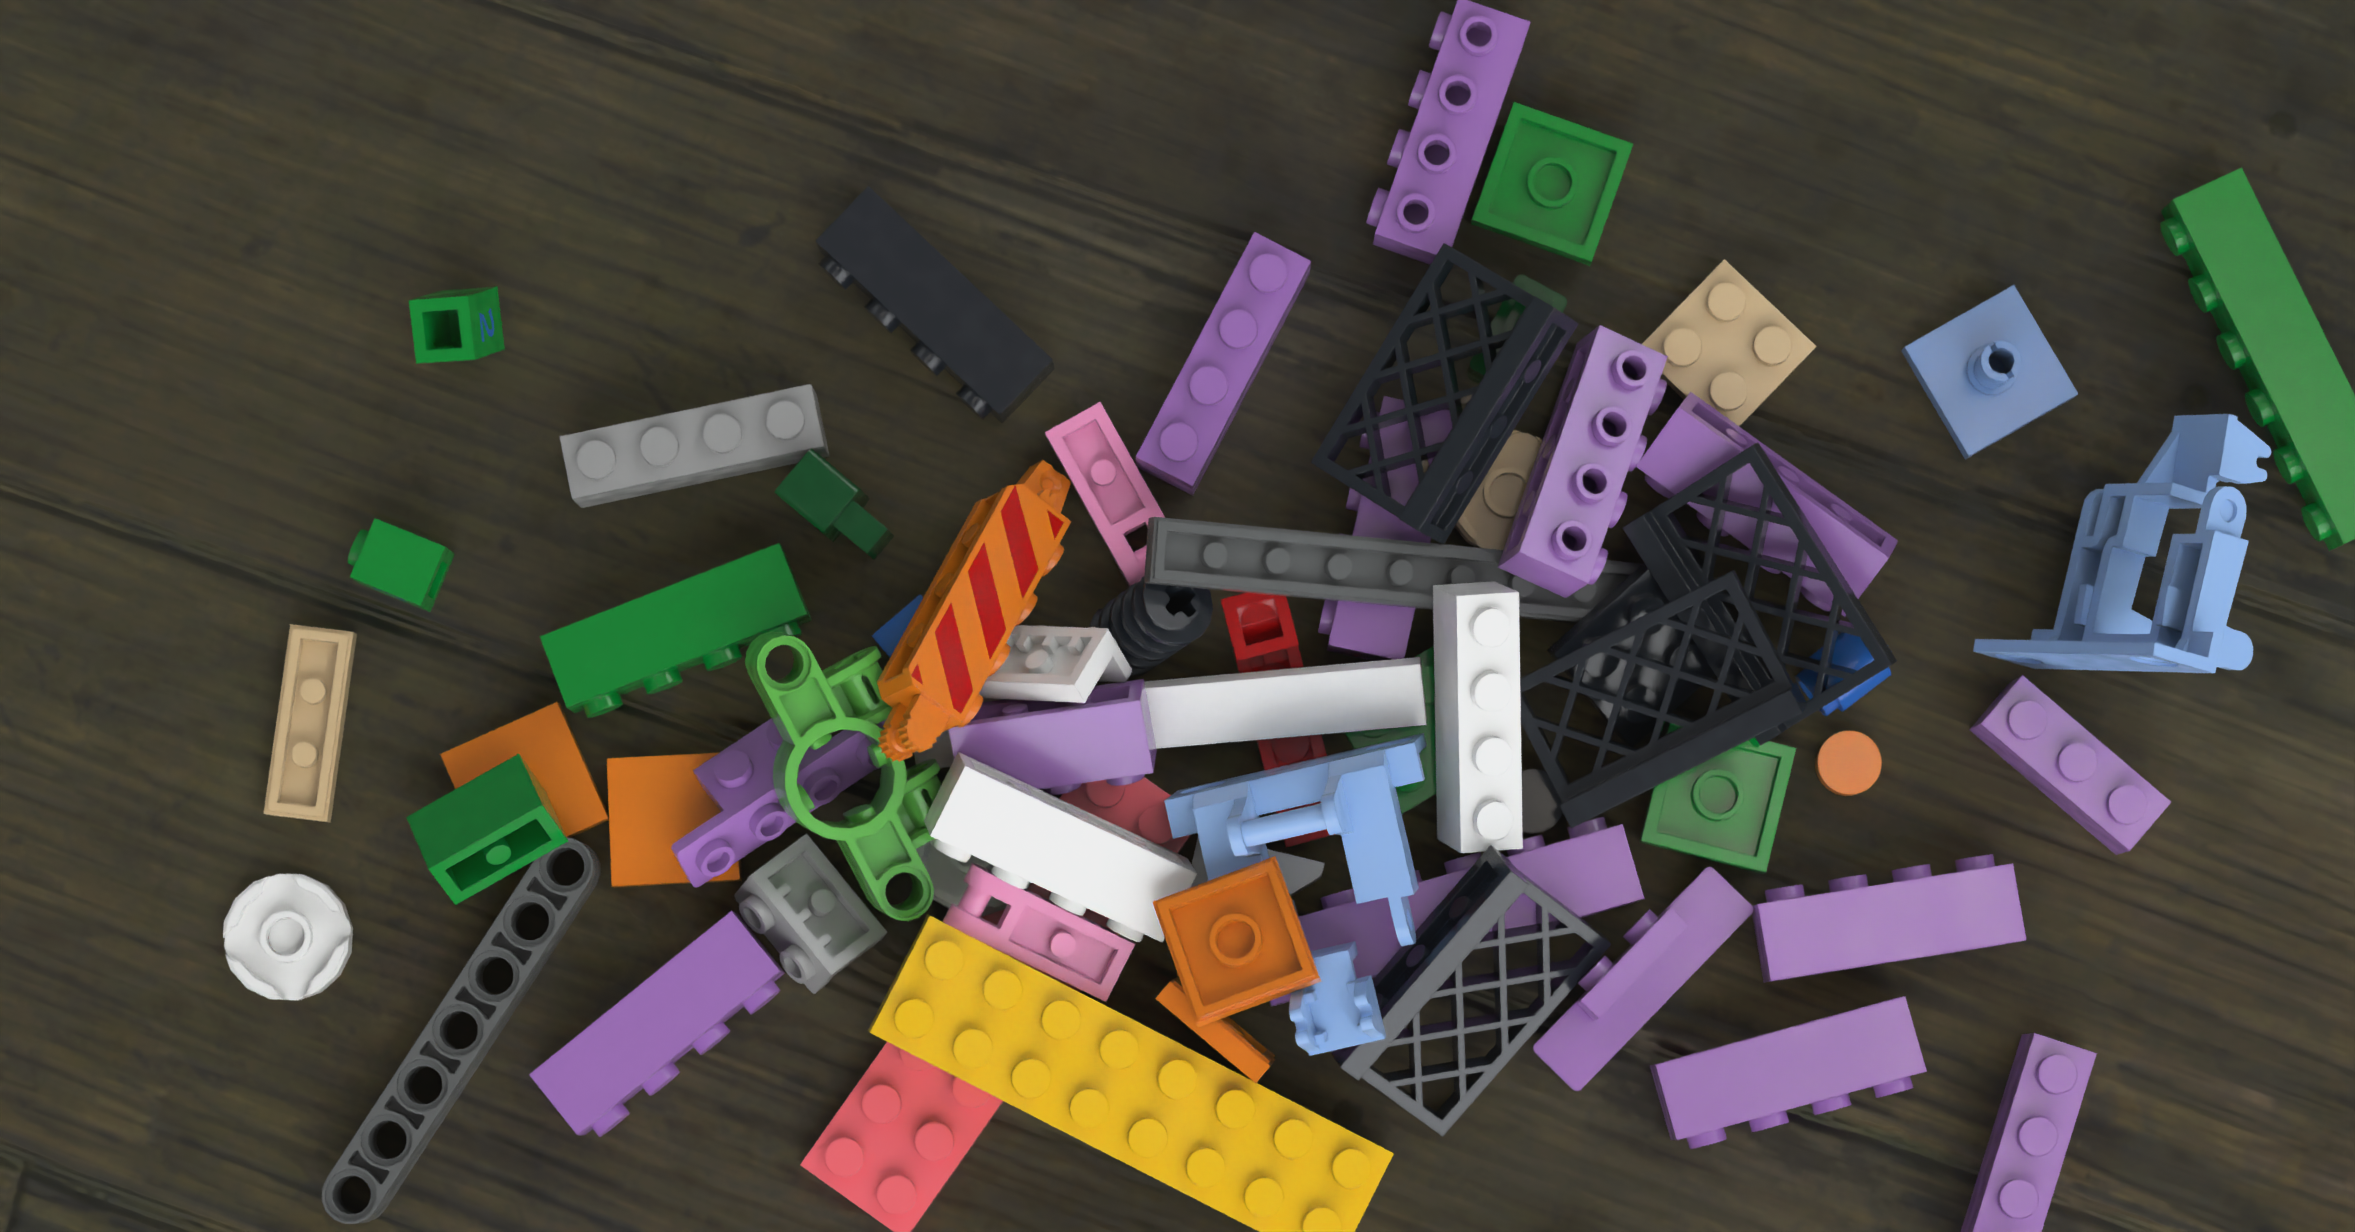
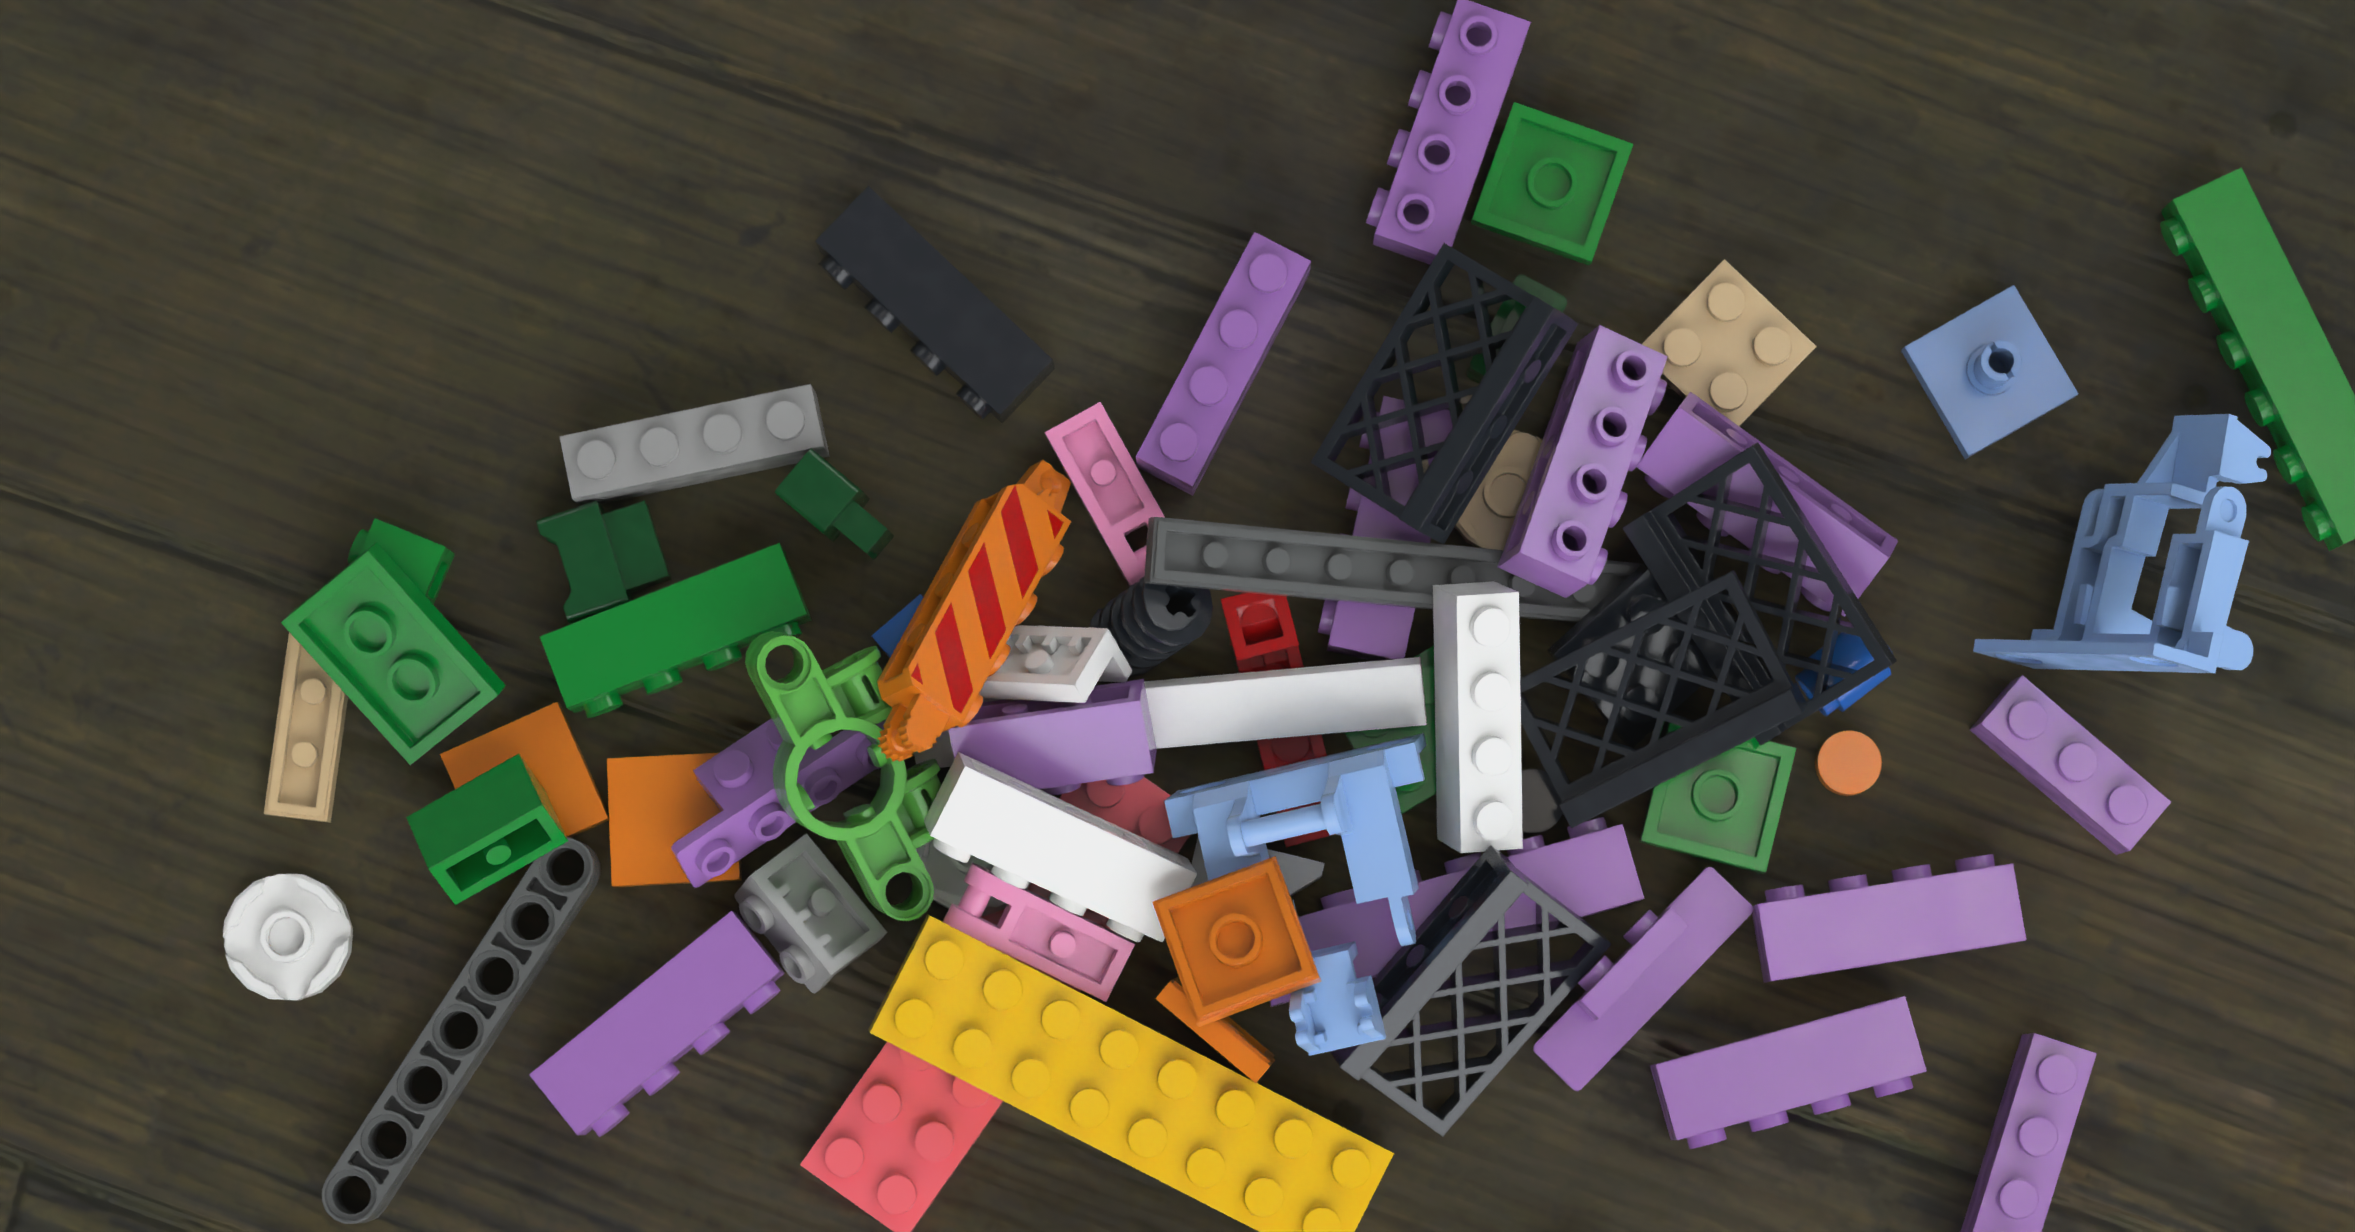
green brick [409,287,505,364] -> none
none -> green plate [281,542,506,765]
none -> dark green piece [536,500,672,624]

